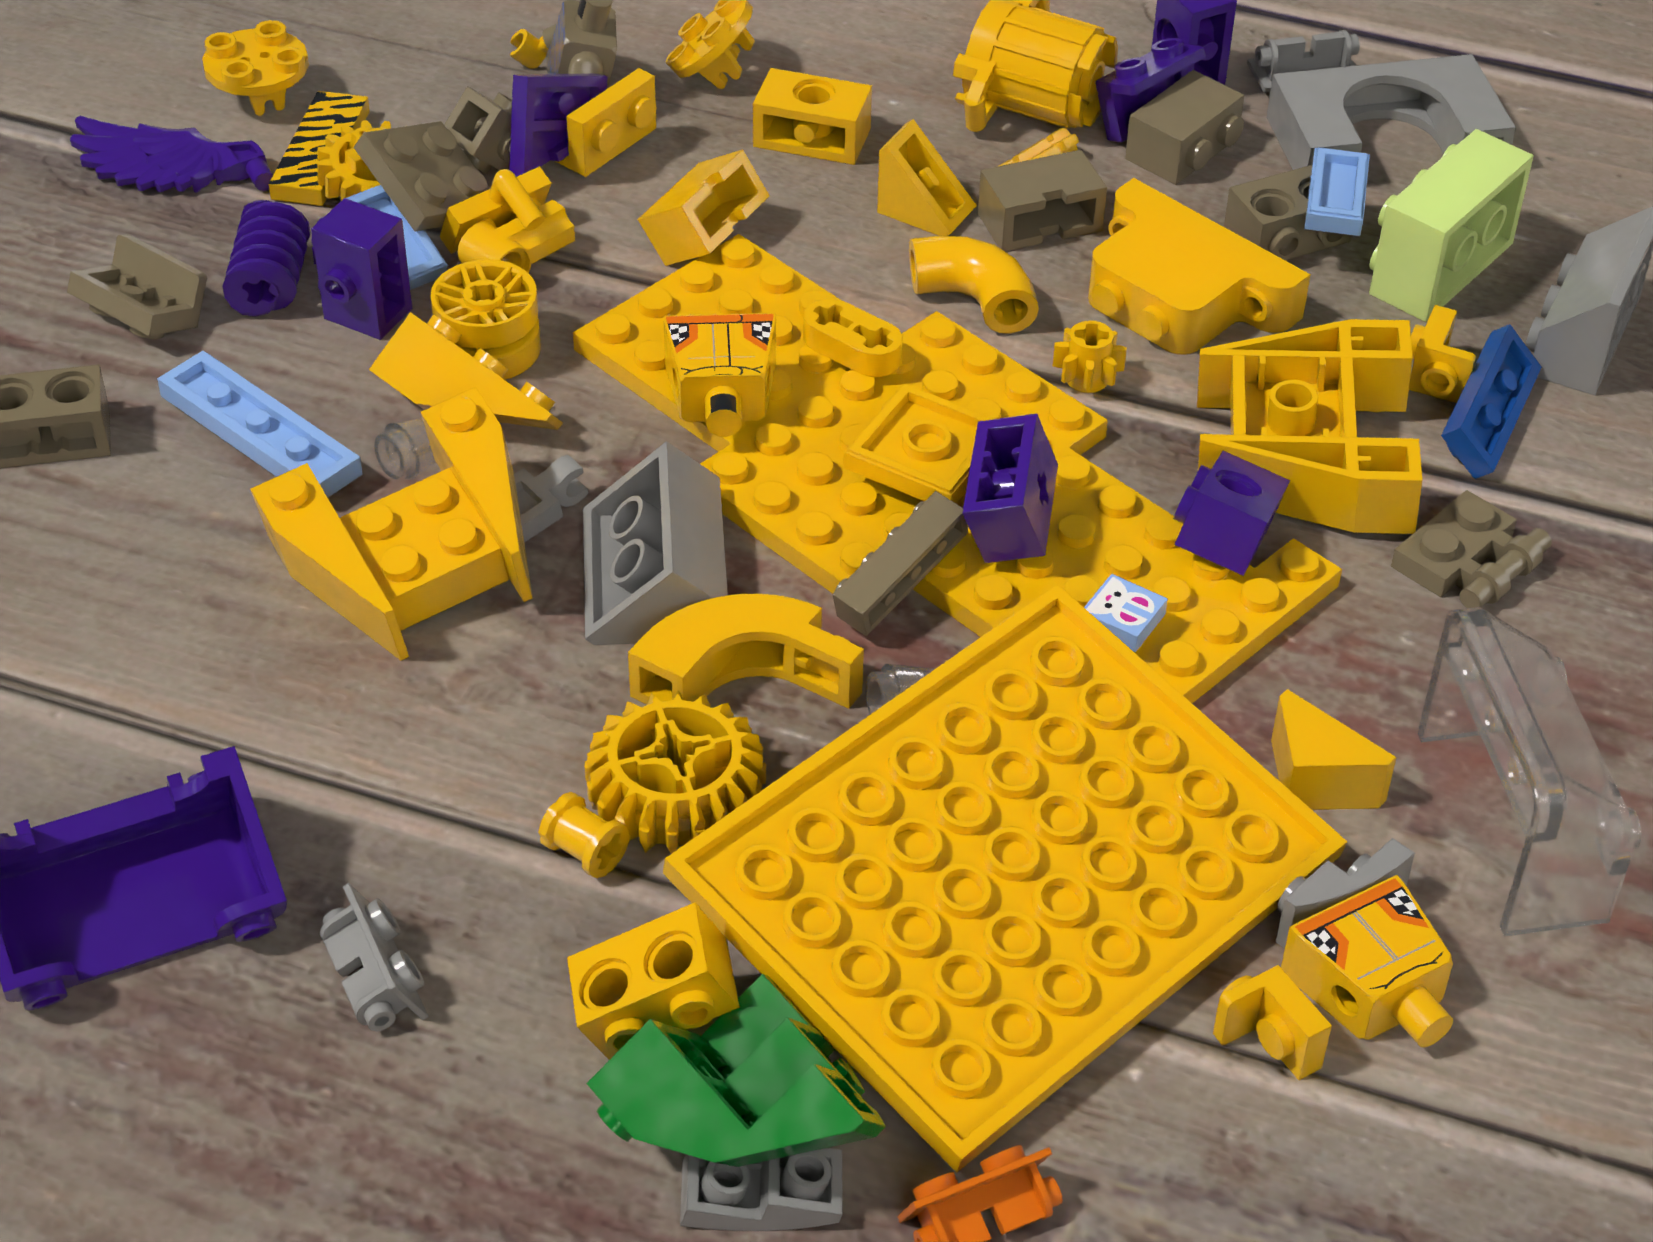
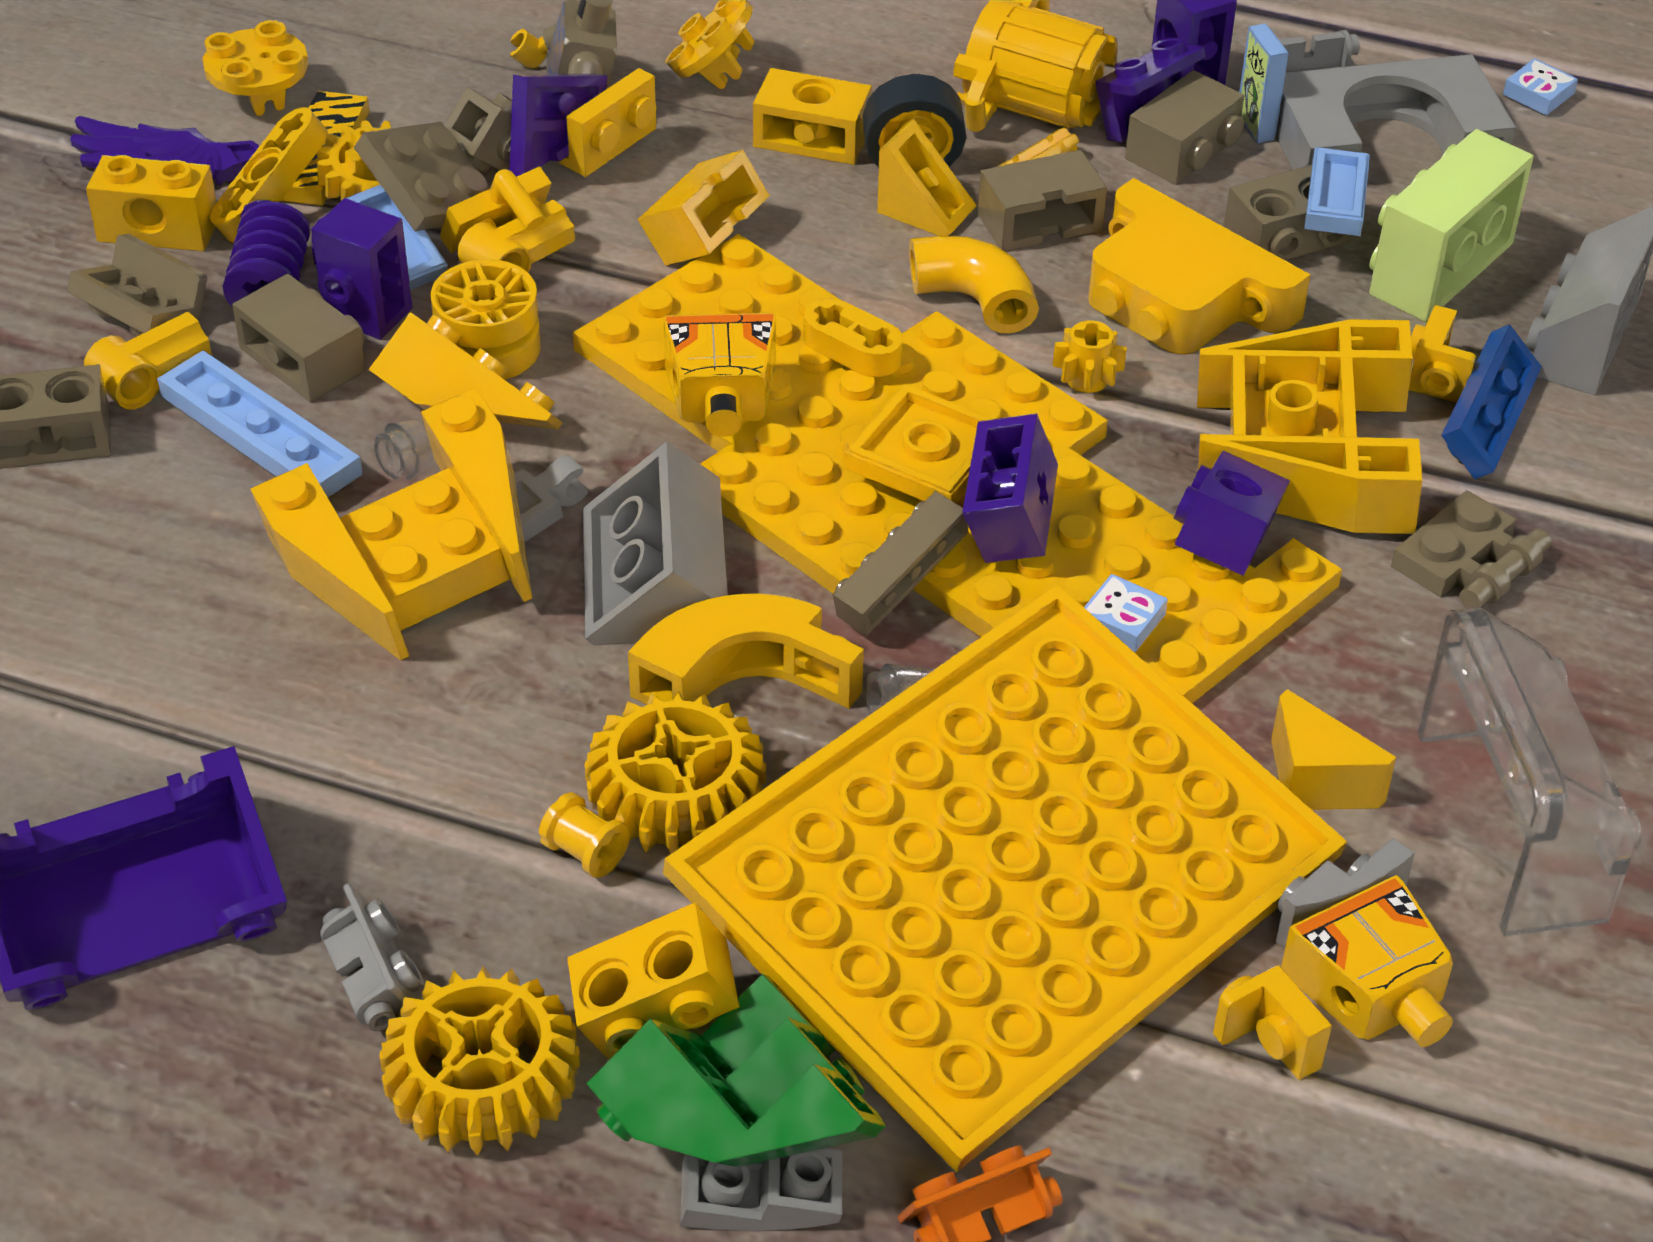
none -> yellow piece [84,311,212,410]
none -> yellow brick [86,155,217,252]
none -> yellow beam [210,107,328,243]
none -> dark tan brick [232,273,366,403]
none -> yellow gear [379,965,580,1156]
none -> black wheel [862,74,967,168]
none -> light blue tile [1239,23,1289,144]
none -> light blue tile [1503,58,1578,116]

